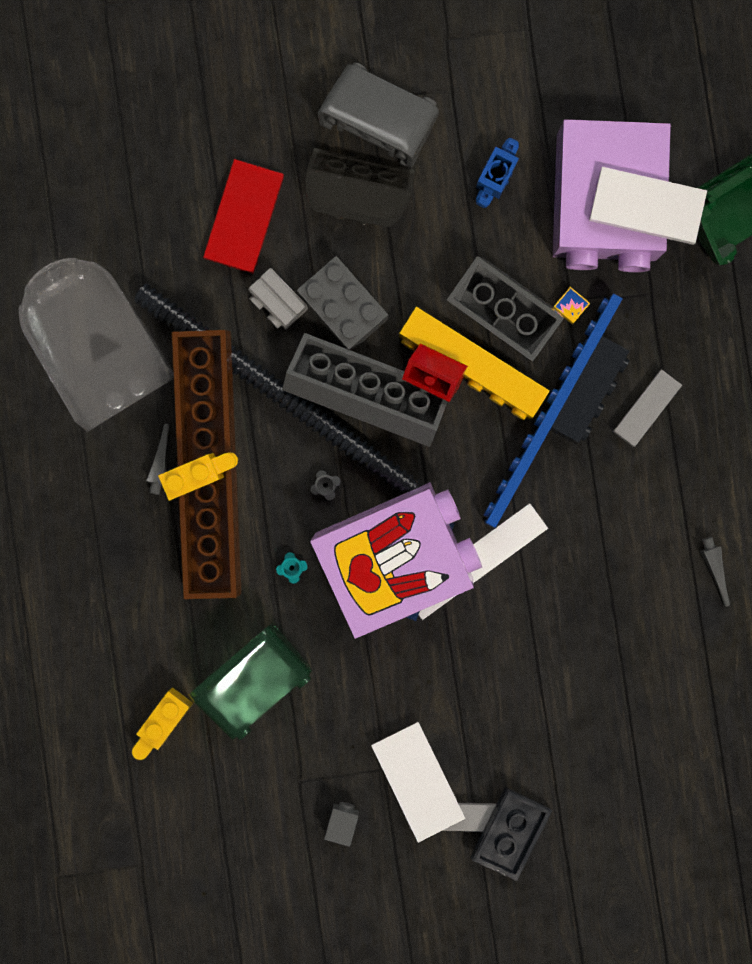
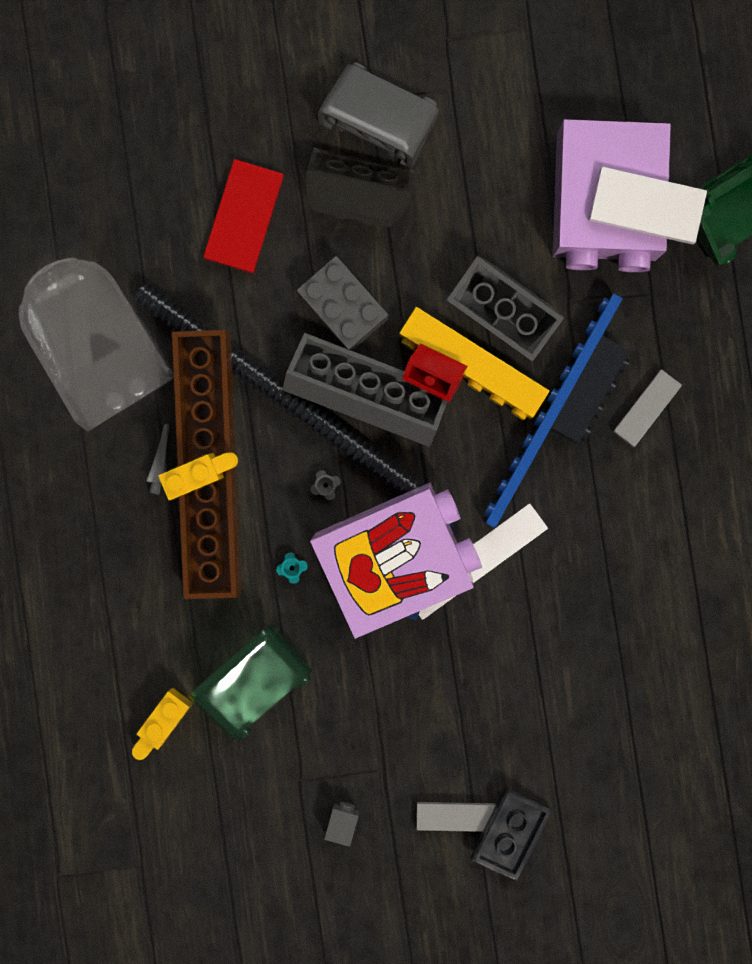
light grey brick [248,268,308,330] -> none
white tile [371,722,465,842] -> none
blue piece [476,138,519,208] -> none
tile [553,287,590,324] -> none
dark grey piece [699,537,730,607] -> none

